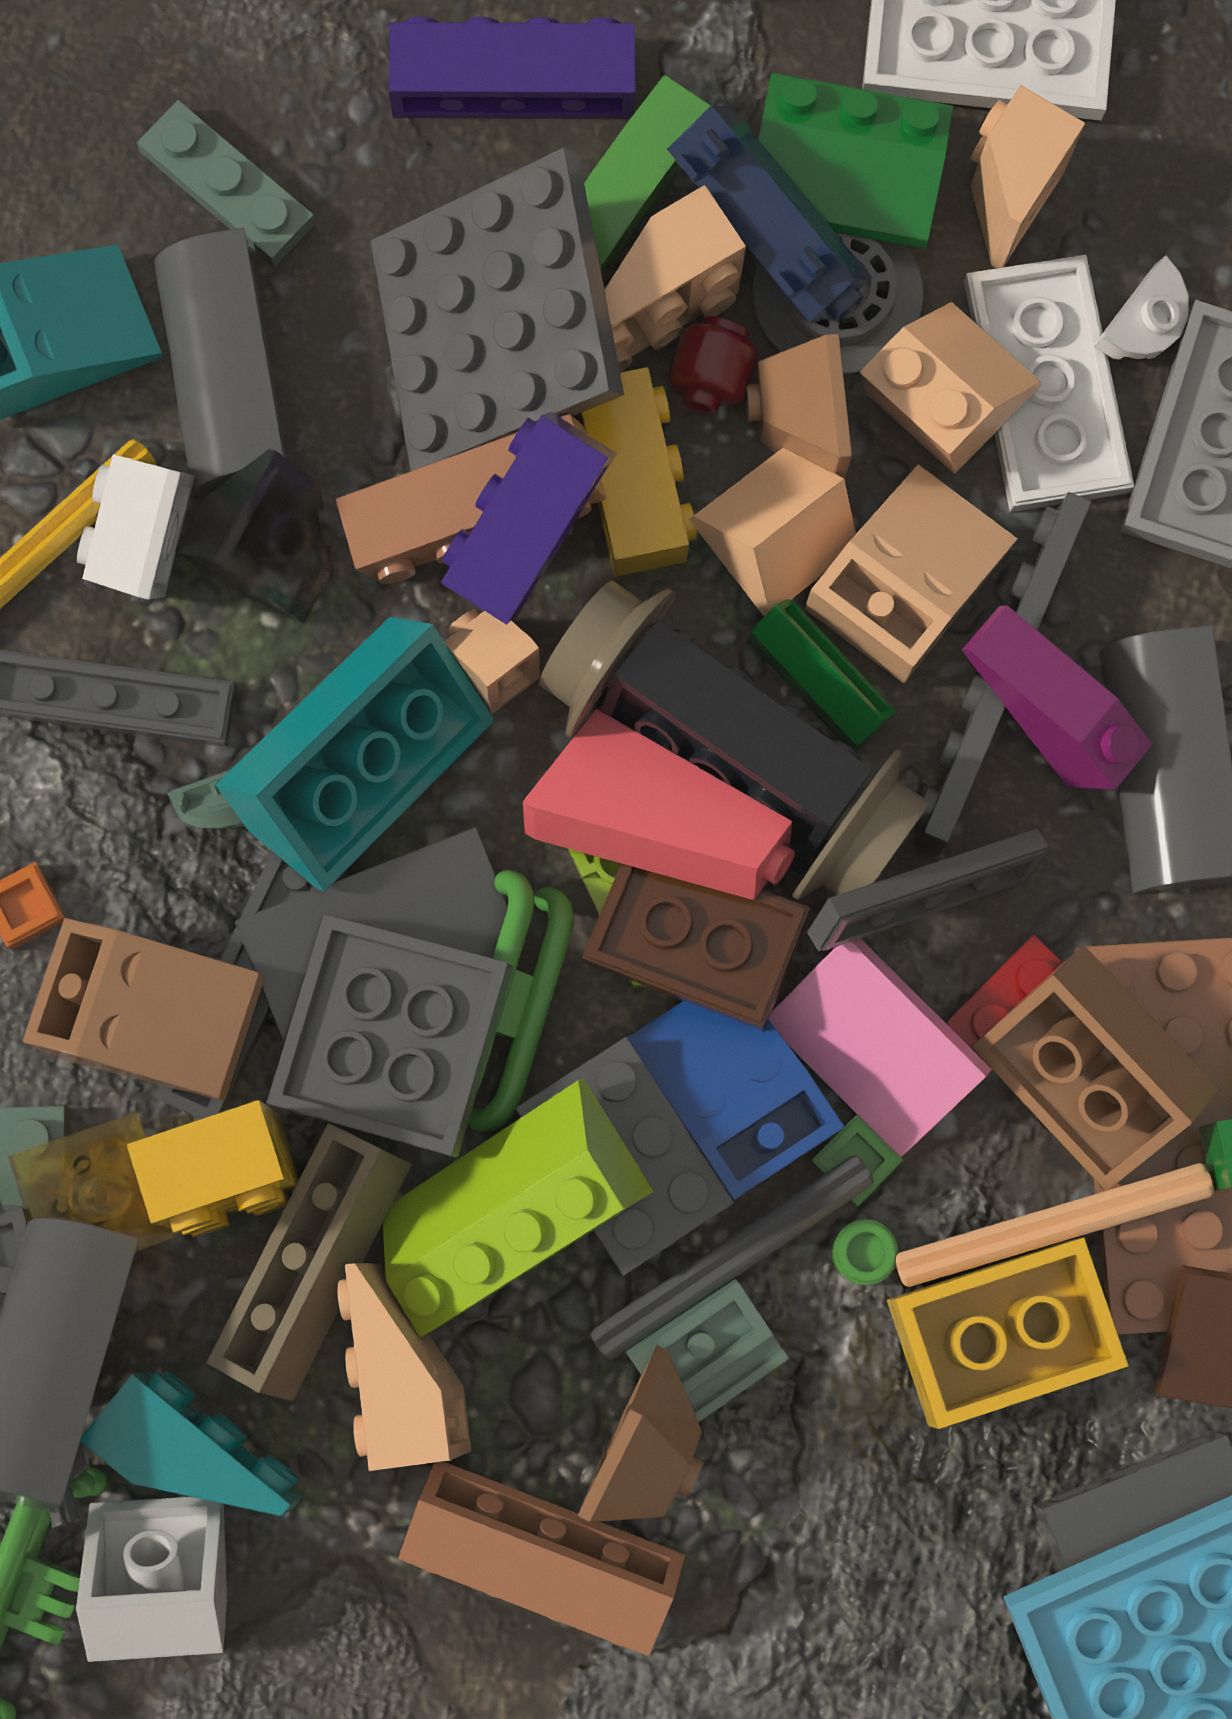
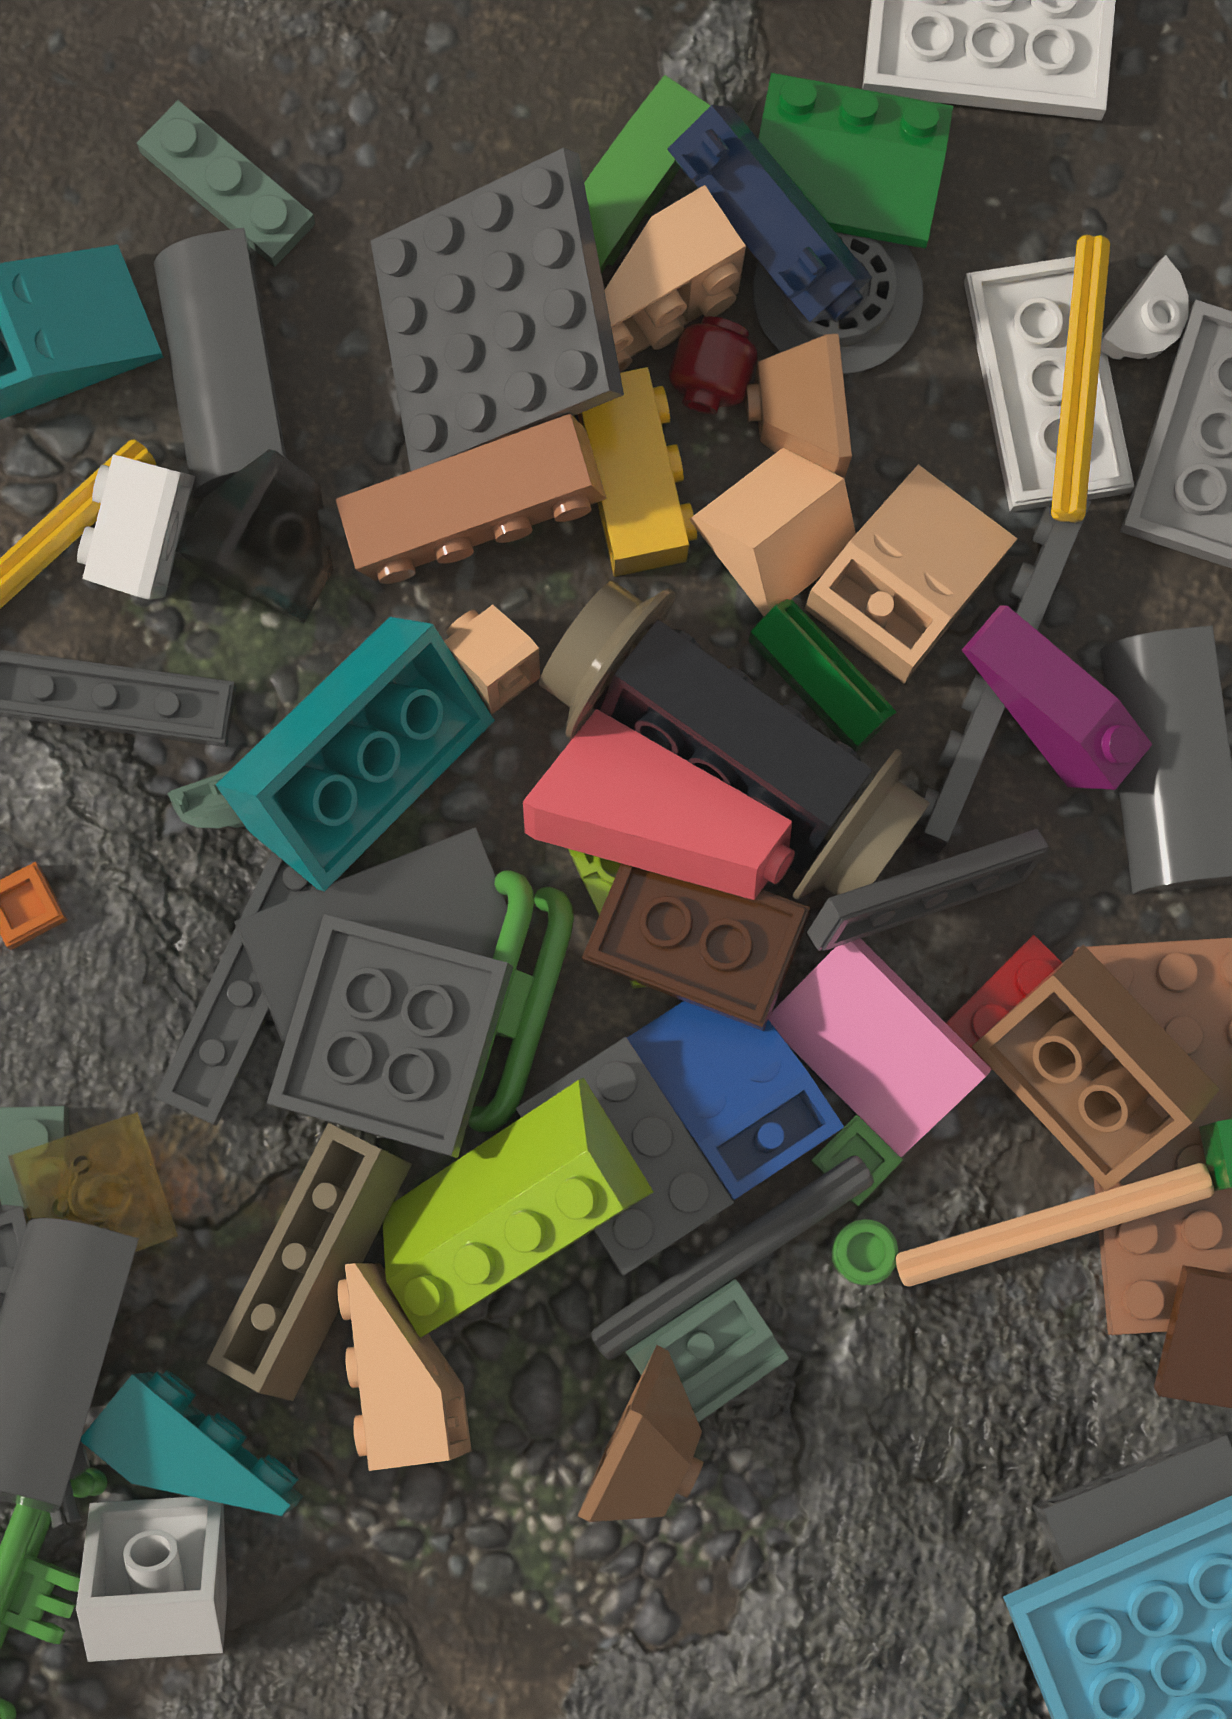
medium nougat slope [22,918,265,1101] -> none
yellow brick [127,1100,300,1237] -> none
dark purple brick [389,17,635,119] -> none
nougat brick [398,1461,685,1656] -> none
dark purple brick [441,412,617,625] -> none
light nougat slope [859,302,1041,475] -> none
yellow brick [887,1238,1128,1429] -> none
light nougat slope [970,85,1085,268] -> none
none -> yellow axle [1051,234,1110,523]

